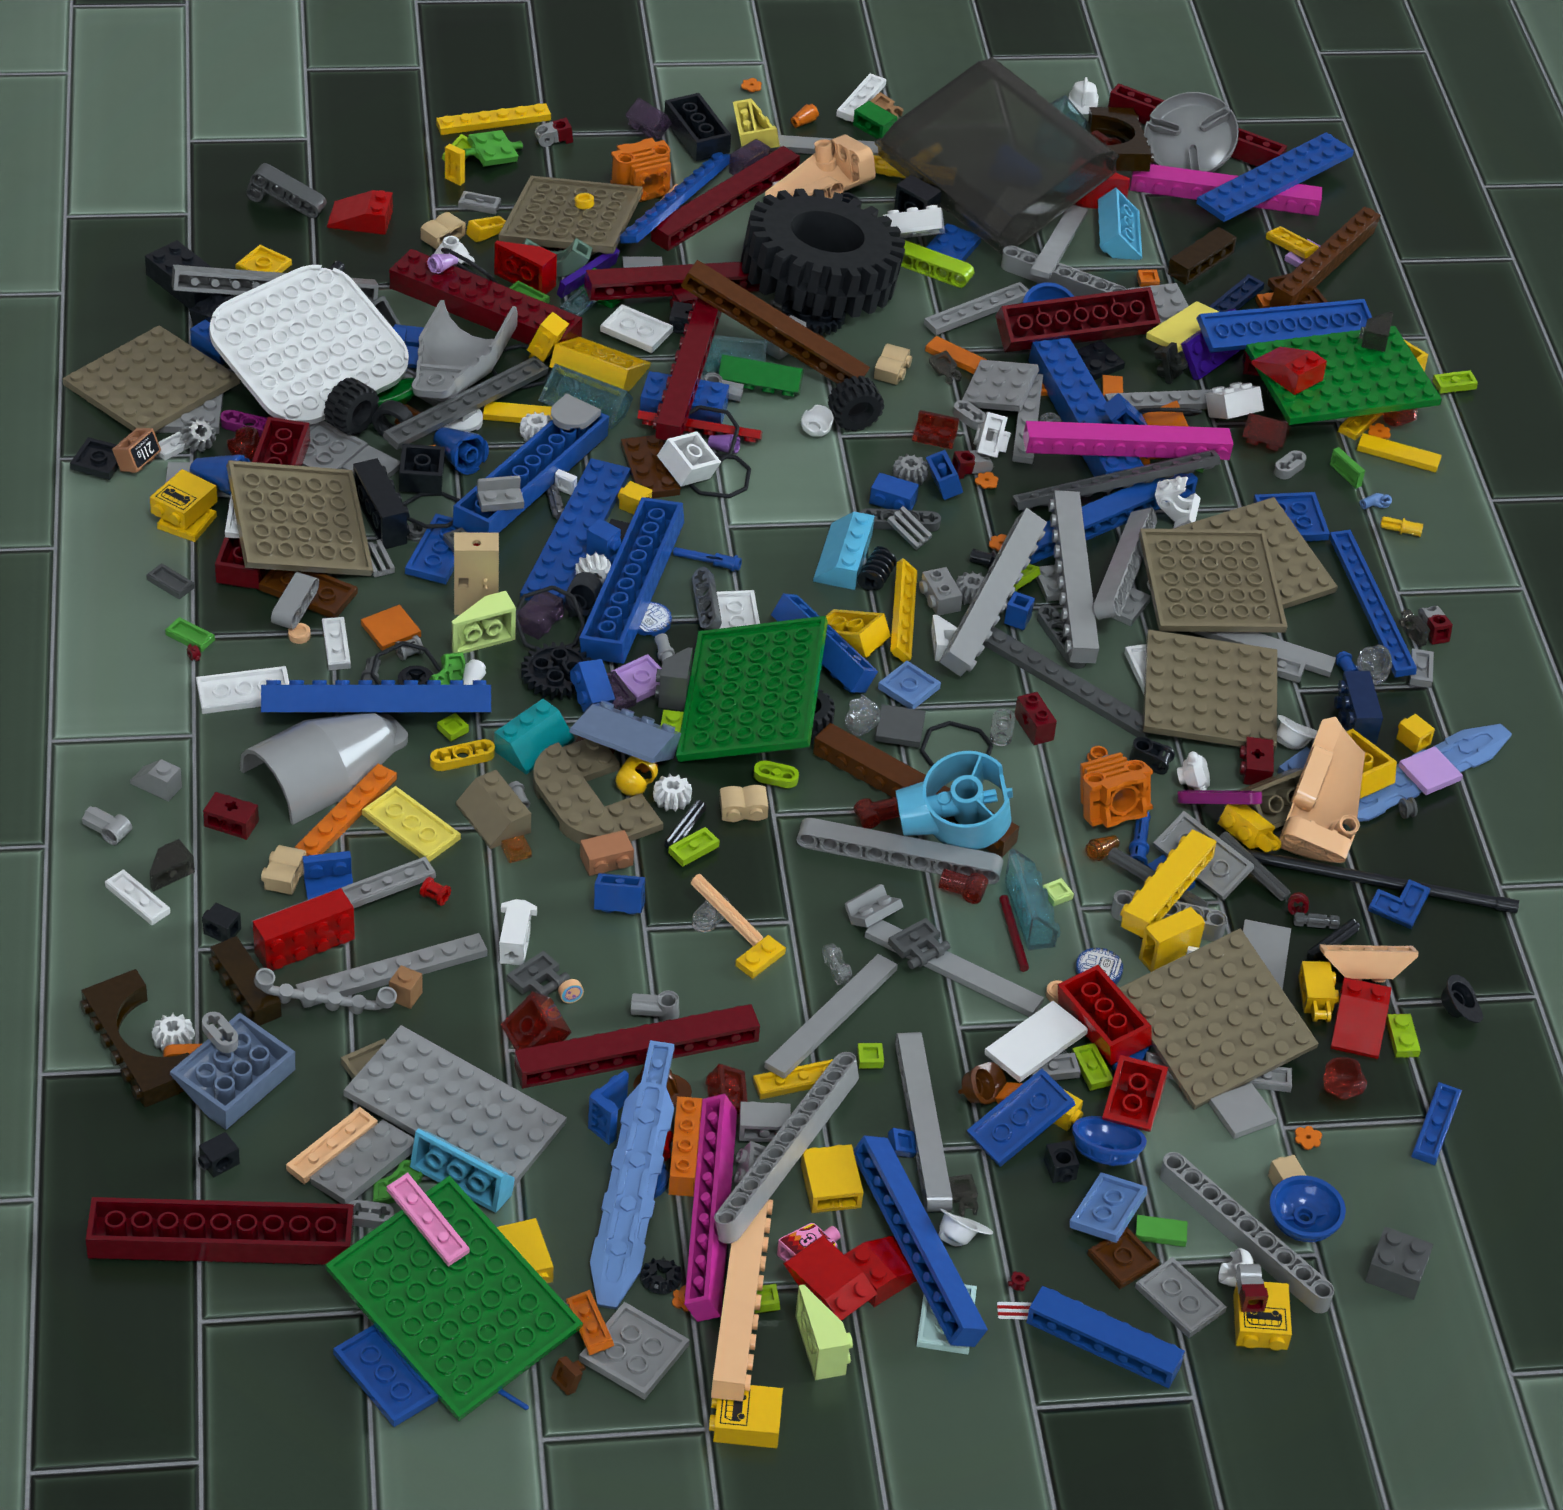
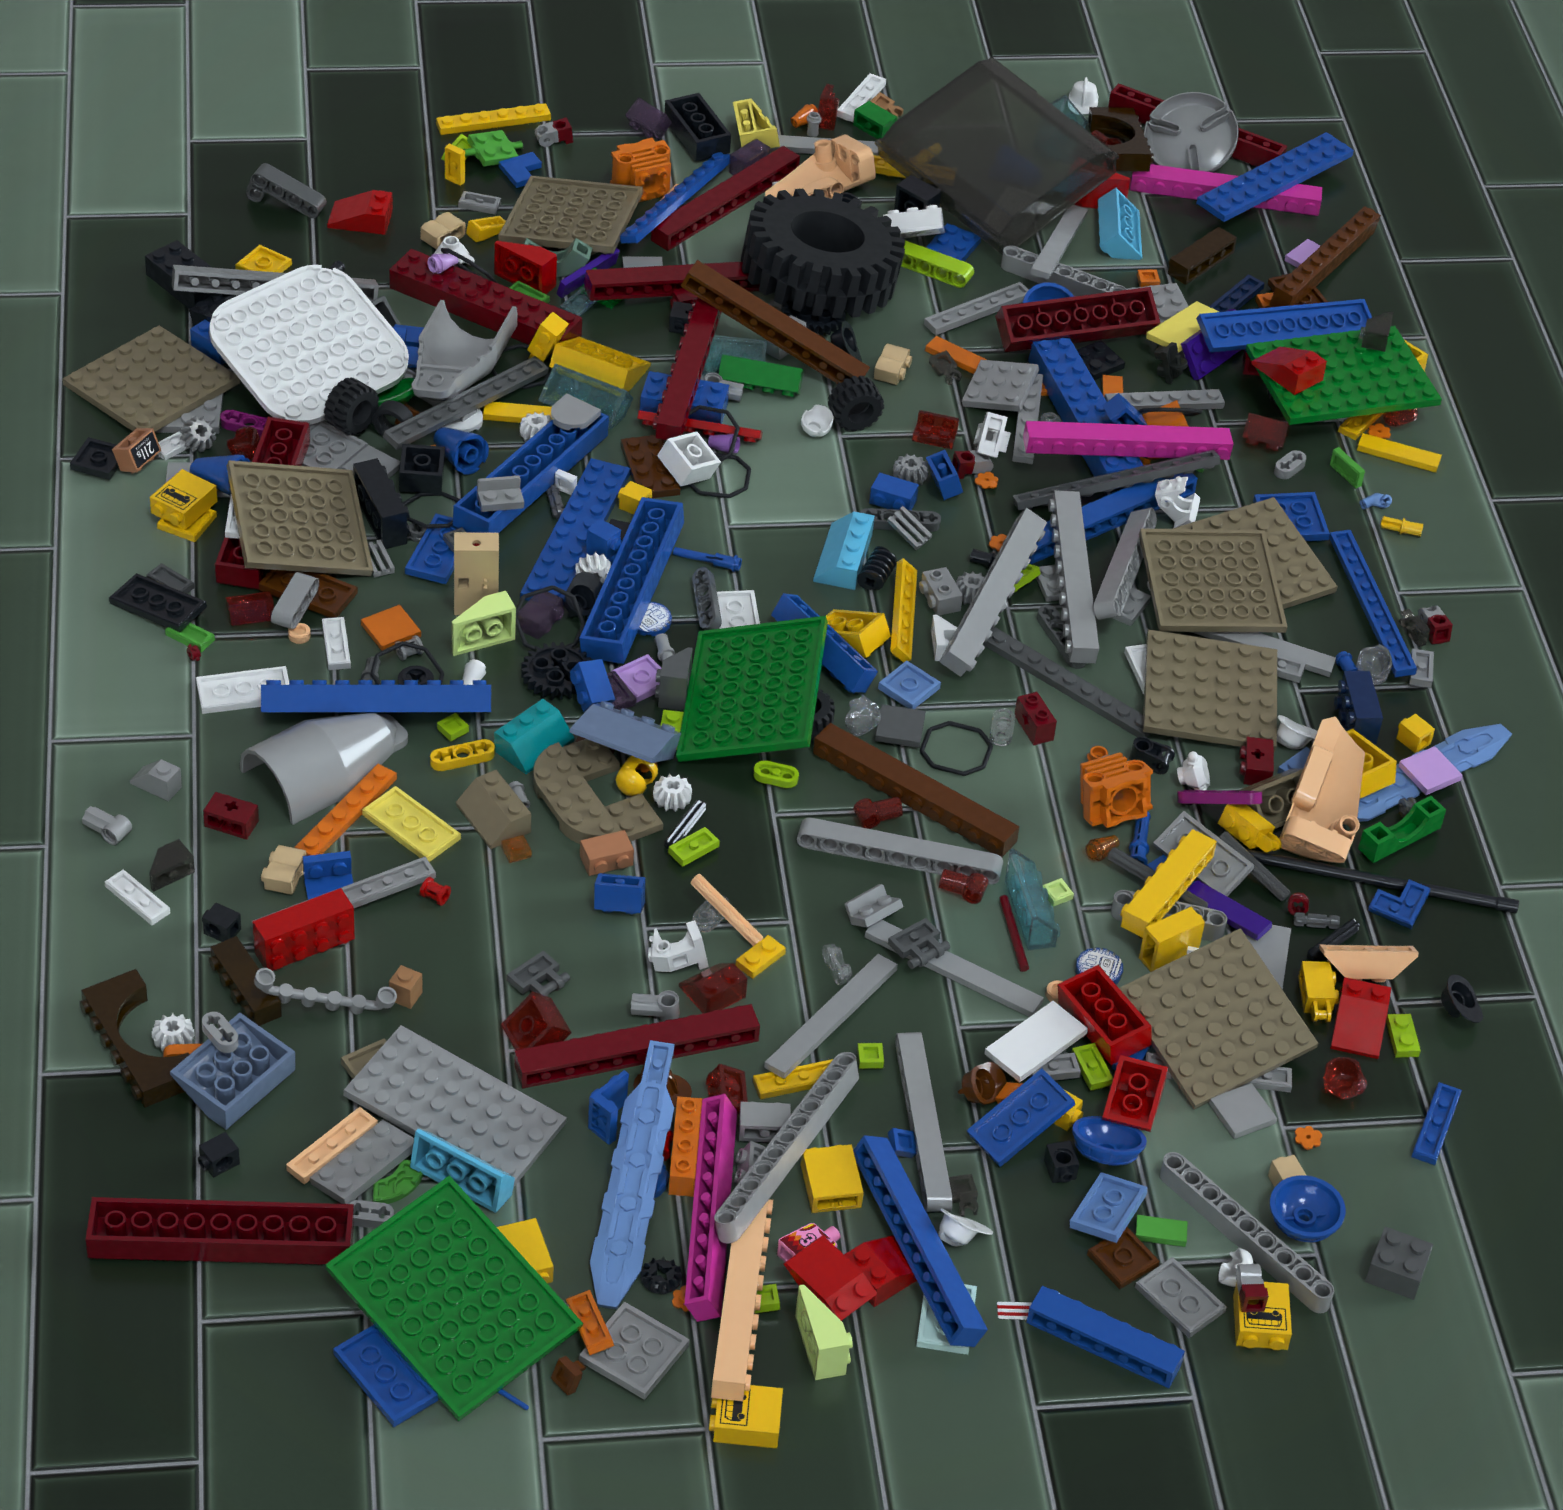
light grey plate [296,933,488,1008] -> none
bright pink tile [386,1173,470,1267] -> none
bright green tile [429,652,465,685] -> none
white piece [499,899,537,965] -> none
light nougat tile [558,979,584,1003] -> none
yellow tile [575,193,594,209] -> none
white plate [600,304,673,353] -> none
tan brick [720,785,768,822] -> none
orange plant [741,78,762,92] -> none
medium azure animal [895,751,1013,850] -> none
light grey beam [953,400,986,430] -> none
blue brick [1004,591,1035,630] -> none
dark red piece [1008,1271,1030,1292] -> none
white brick [1205,382,1264,419] -> none
yellow tile [1266,226,1319,259] -> none
lime plate [1432,370,1478,394] -> none
none -> black tile [109,573,207,632]
none -> clear red bracket [226,592,274,626]
none -> blue tile [499,152,542,188]
none -> white tile [648,920,709,972]
none -> clear red slope [679,963,748,1013]
none -> light grey pin [806,112,822,137]
none -> clear red bracket [818,84,839,131]
none -> black piece [830,321,862,362]
none -> dark purple tile [1187,880,1272,941]
none -> green arch [1358,796,1446,863]

